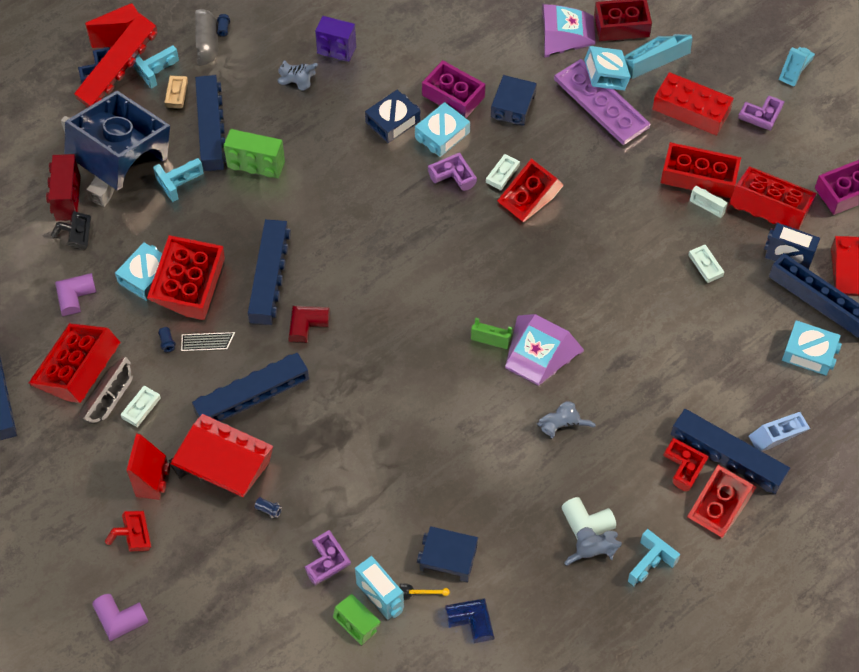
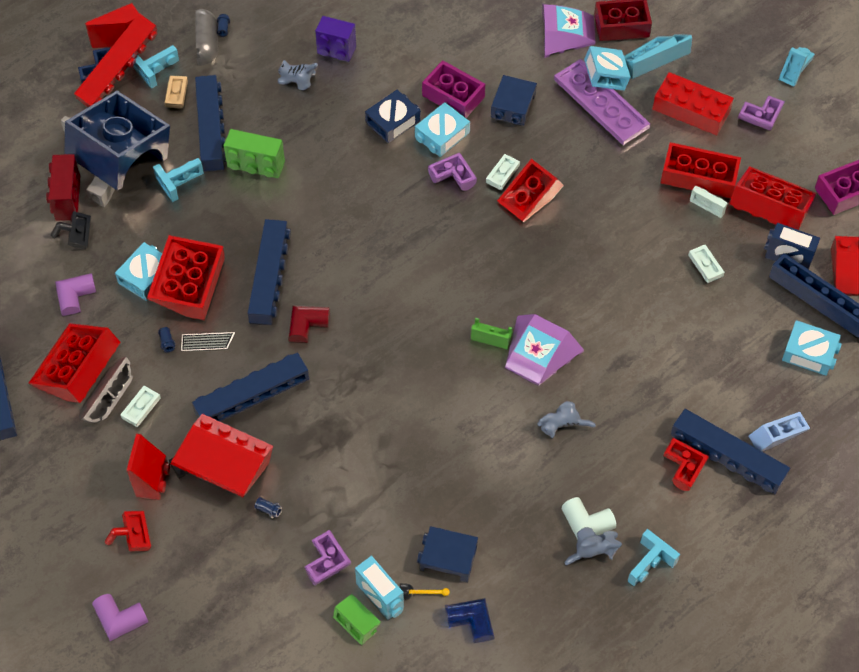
red slope [687,465,756,538] -> none

